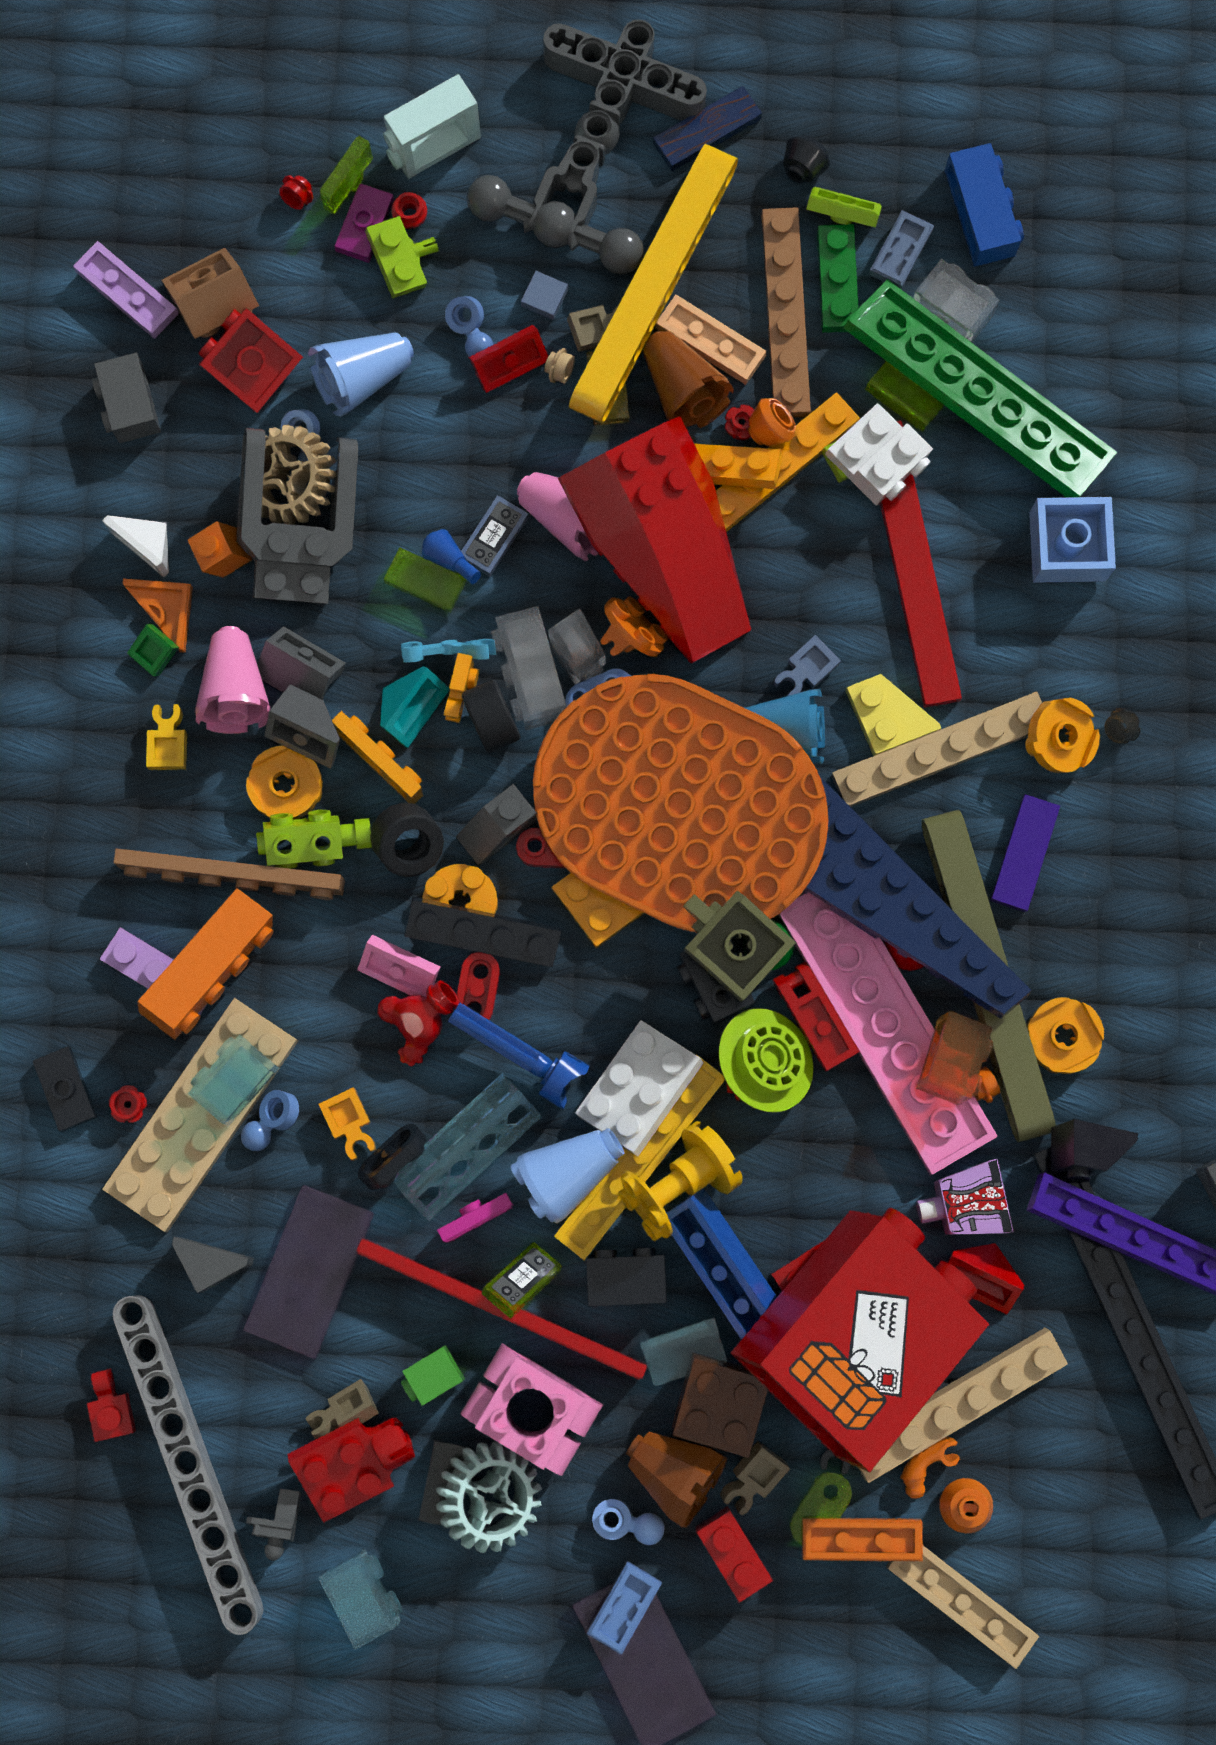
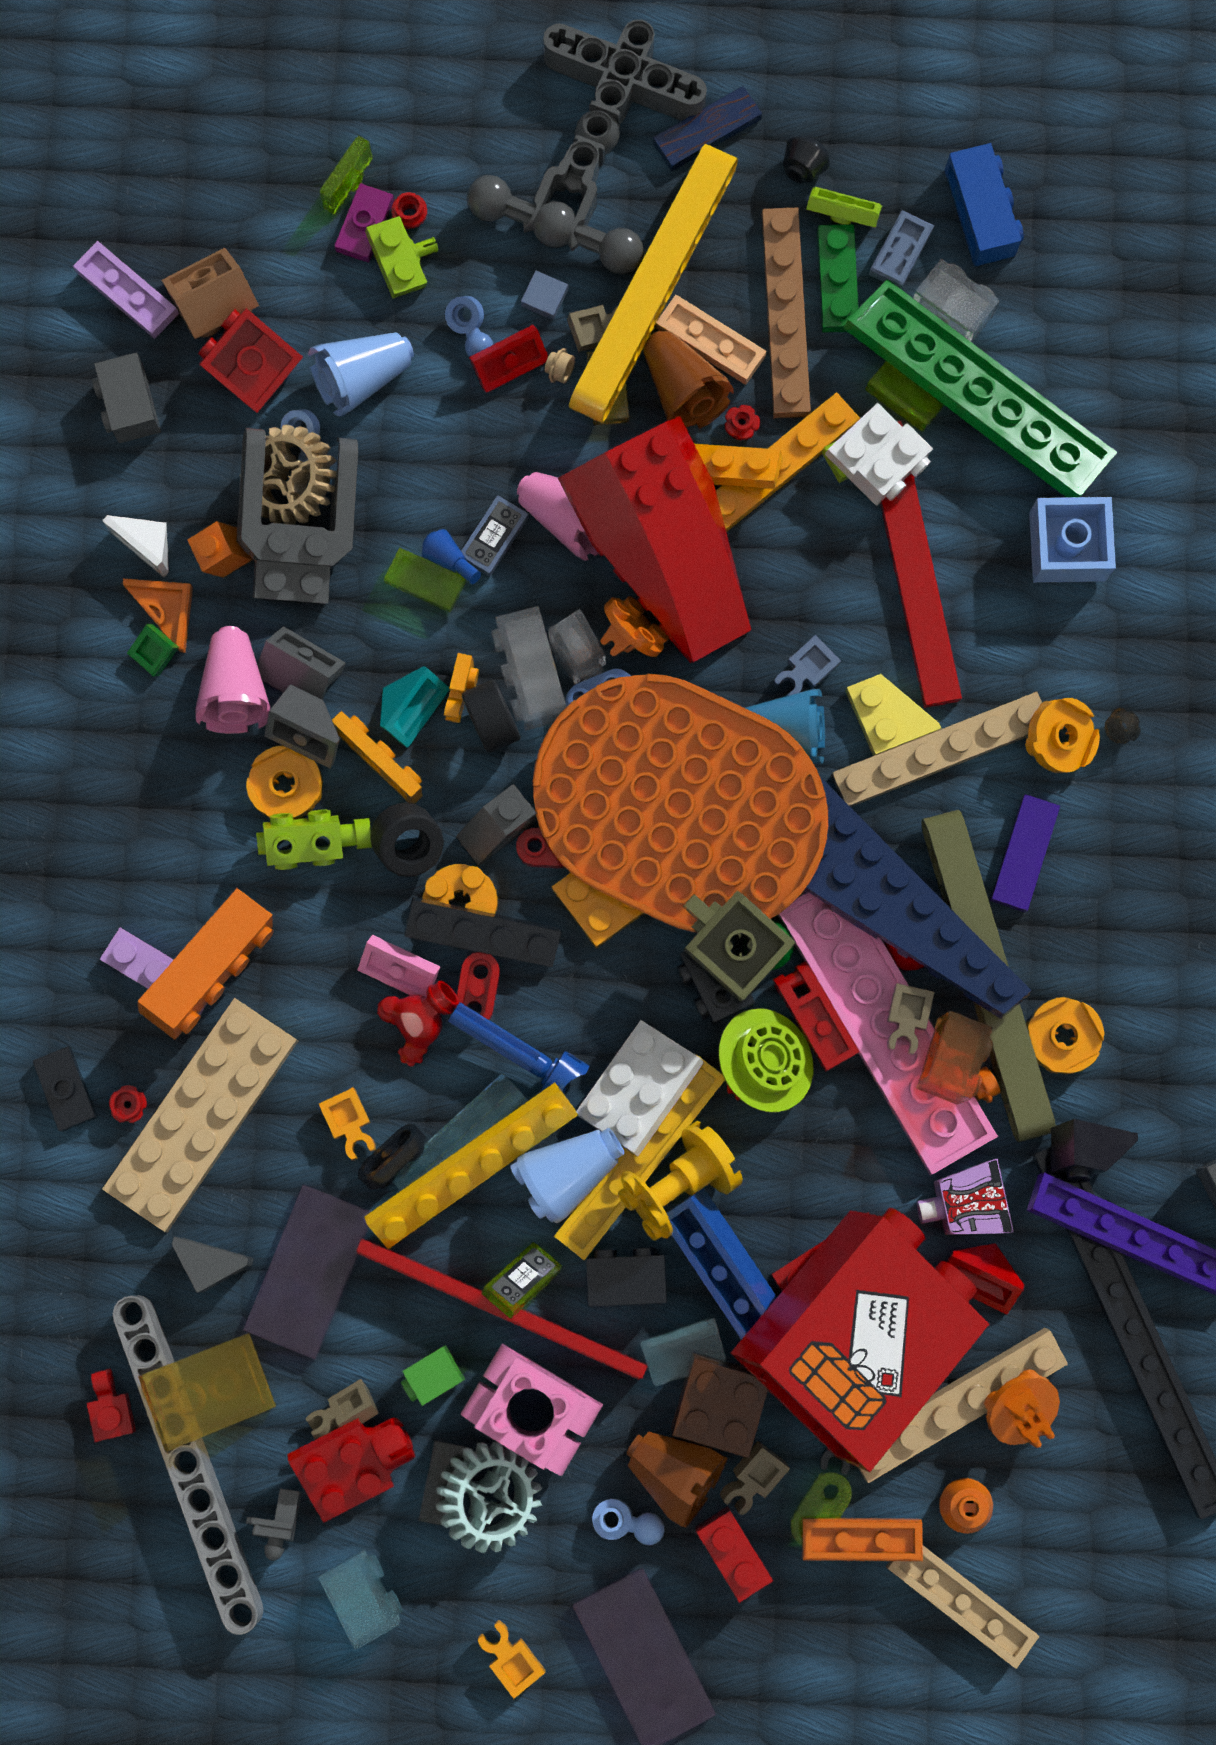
medium nougat plate [114,848,345,900] -> none
yellow plate [146,704,187,770] -> none
clear light blue brick [188,1034,280,1126] -> none
medium blue plate [241,1090,299,1151] -> none
red plate [279,175,313,210] -> none
light aqua window [383,74,481,179] -> none
medium azure piece [401,639,496,663] -> none
dark pink plate [437,1193,514,1243] -> none
medium blue plate [587,1561,662,1655] -> none
orange cone [748,398,796,447] -> none
orange piece [900,1436,960,1498] -> none
none -> clear yellow tile [138,1333,276,1452]
none -> yellow plate [364,1083,578,1249]
none -> light orange plate [478,1620,546,1699]
none -> dark tan plate [887,983,934,1055]
none -> orange plate [984,1369,1060,1448]

